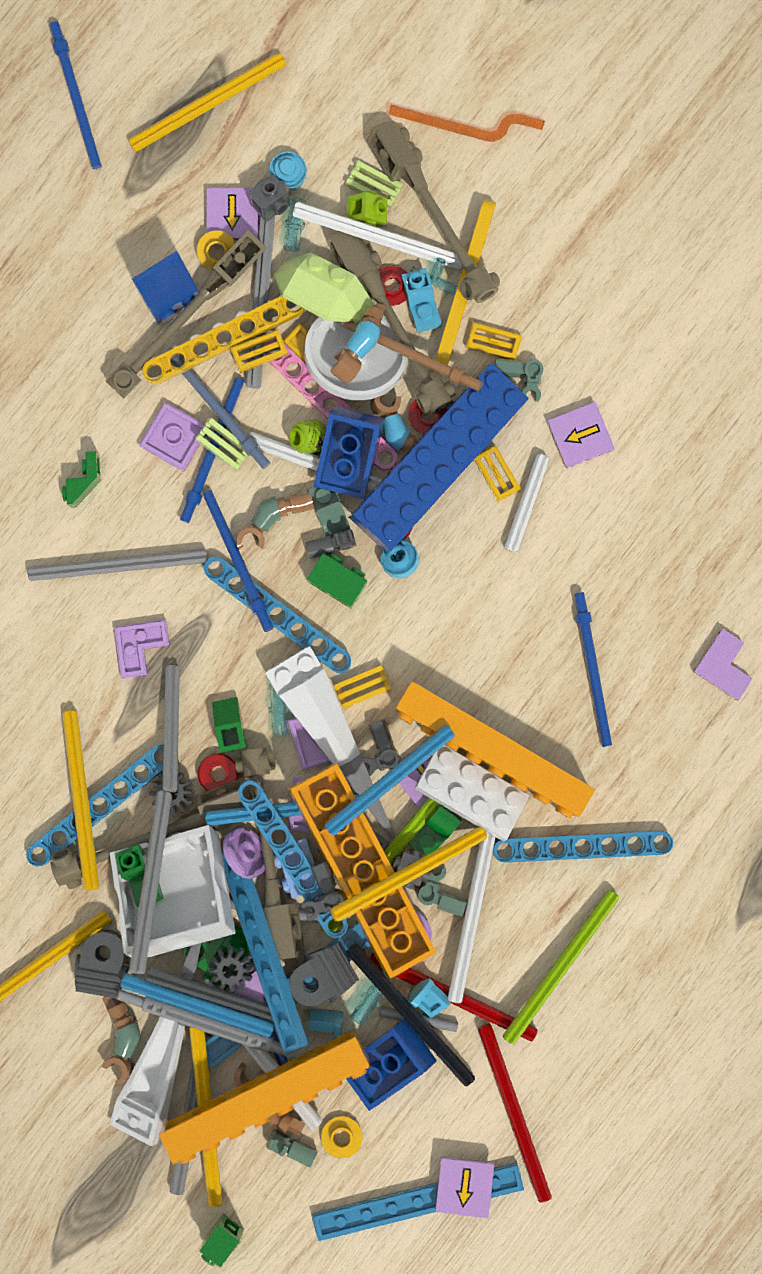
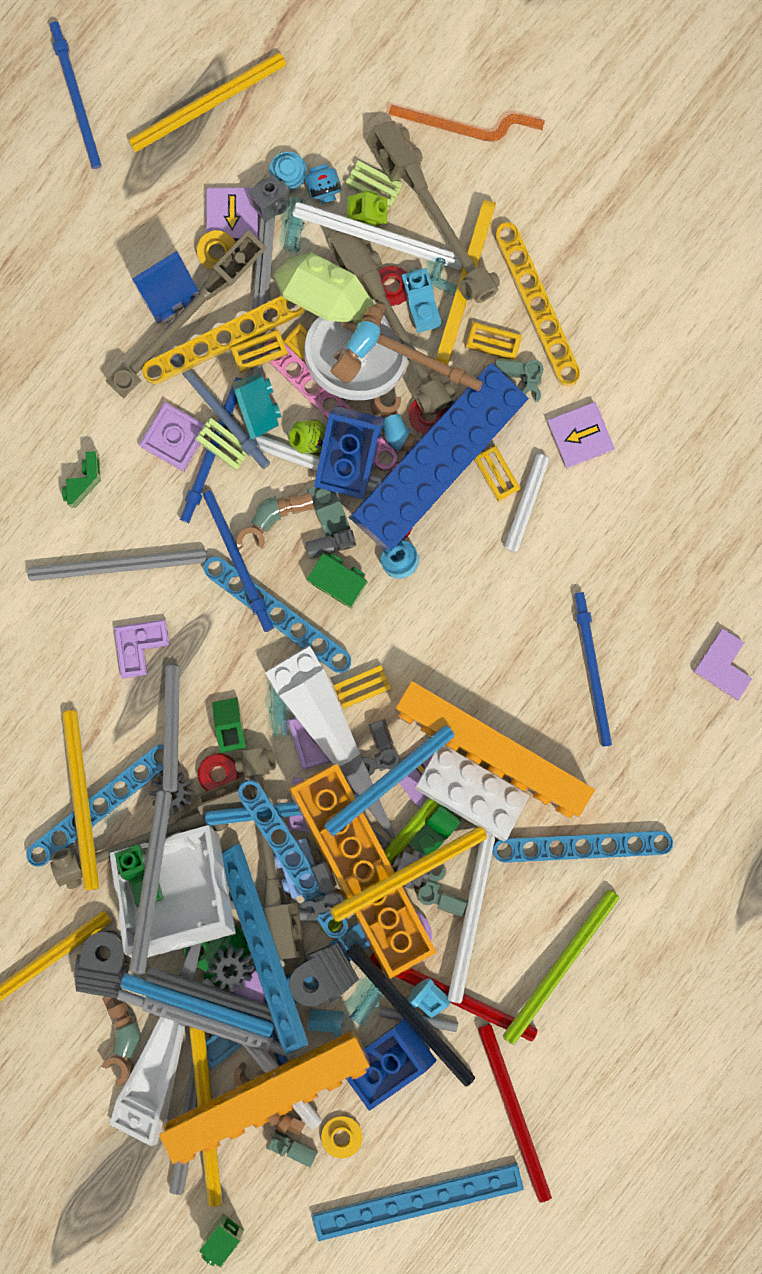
lavender tile [223,827,265,879] -> none
lavender tile [435,1157,494,1218] -> none
none -> teal slope [232,373,282,439]
none -> dark azure head [305,164,342,204]
none -> yellow beam [495,222,580,387]

